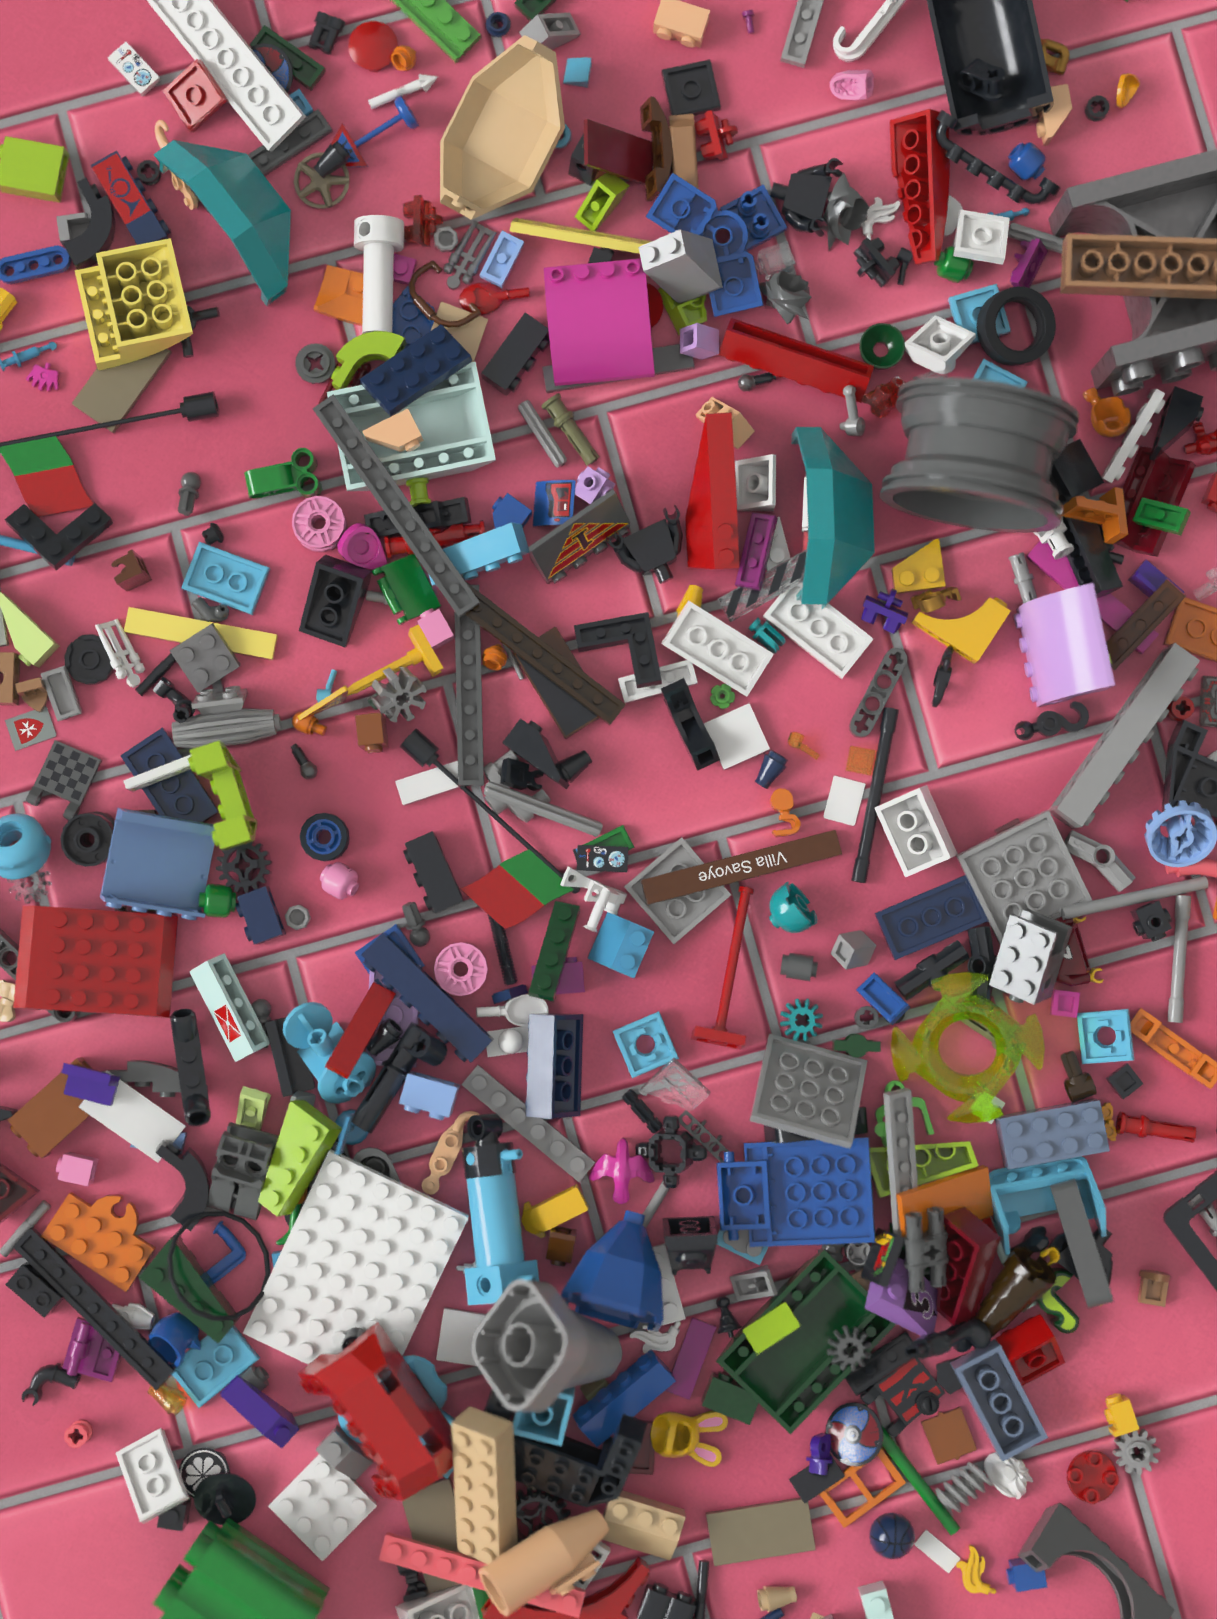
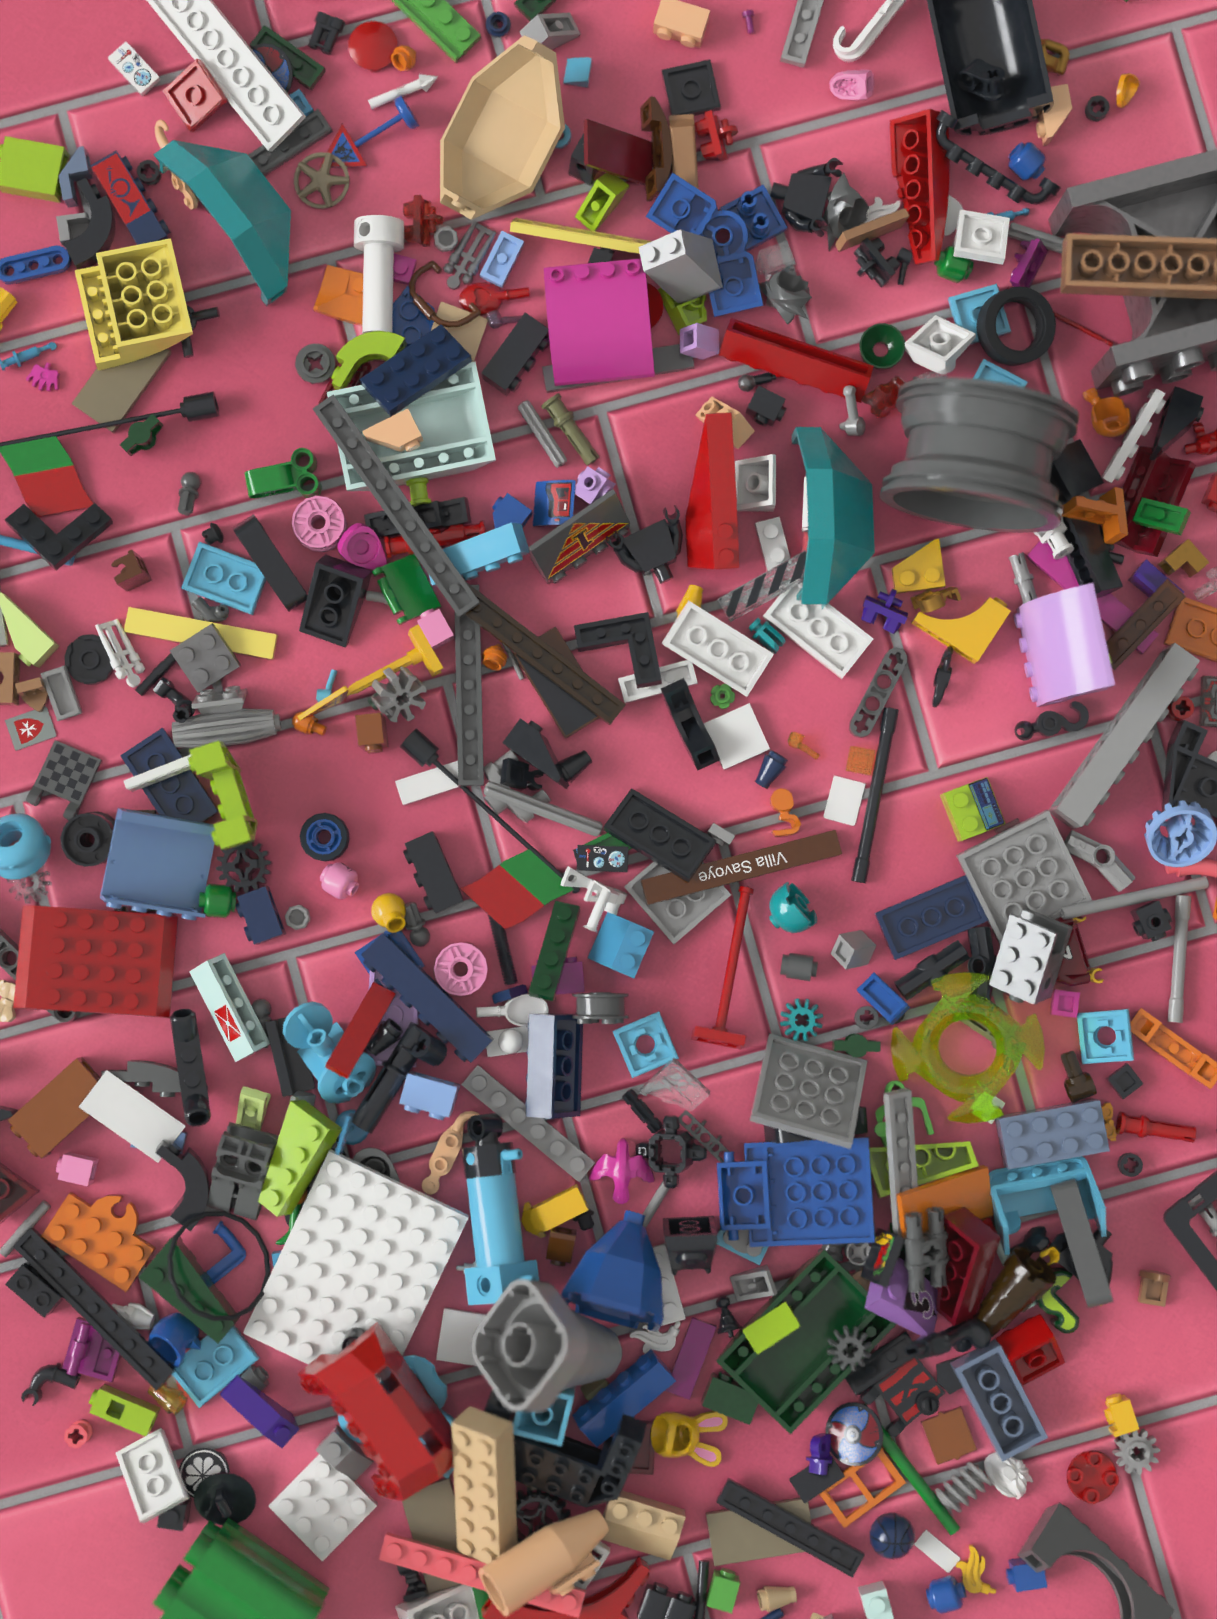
dark purple panel [61,1063,120,1106] -> none
piece [290,744,318,780] -> none
black cone [314,141,351,178] -> none
magenta tile [735,512,778,591] -> none
white slope [875,785,958,878] -> none
none -> sand blue slope [59,146,93,208]
none -> lime brick [89,1384,161,1437]
none -> dark green piece [120,414,164,456]
none -> black beam [233,514,308,612]
none -> yellow piece [371,893,406,933]
none -> clear purple hand [487,310,522,329]
none -> dark grey wheel [572,992,629,1024]
none -> black piece [573,1209,595,1231]
none -> black tile [603,788,716,883]
none -> bright green brick [706,1568,740,1613]
none -> light grey plate [707,823,735,847]
none -> black tile [716,1478,865,1578]
none -> black brick [746,386,787,427]
none -> medium nougat tile [835,208,909,252]
none -> blue head [926,1575,967,1614]
none -> lime slope [940,777,1006,842]
none -> red piece [1007,287,1114,347]
none -> black bush [1117,1153,1143,1177]
none -> pearl gold piece [1158,539,1209,577]

